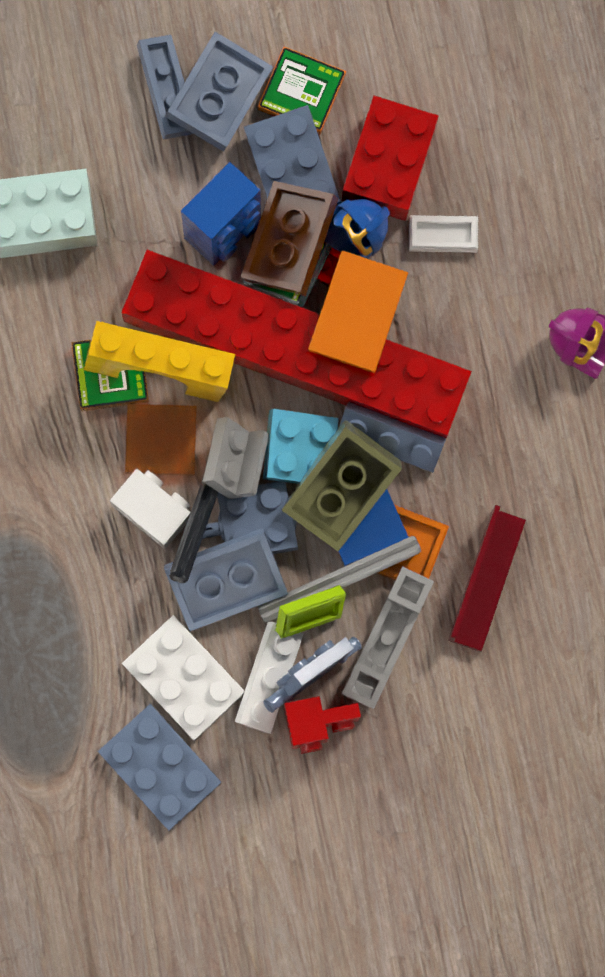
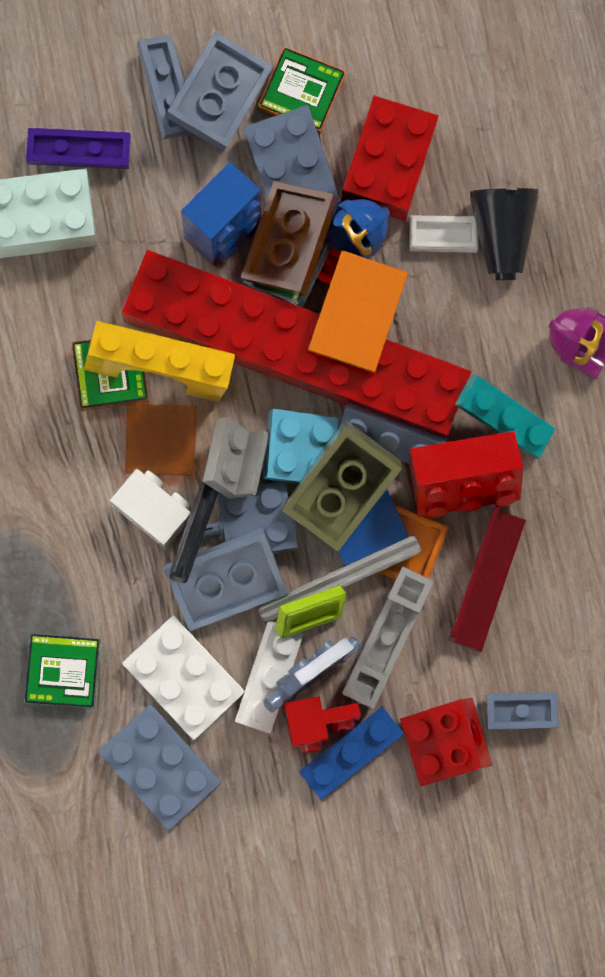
none -> tile [24,633,101,710]
none -> dark purple plate [26,128,131,169]
none -> blue plate [299,706,404,800]
none -> red brick [400,697,493,787]
none -> red brick [410,431,523,518]
none -> teal plate [455,375,556,458]
none -> black cone [470,188,539,280]
none -> sand blue plate [485,692,559,730]

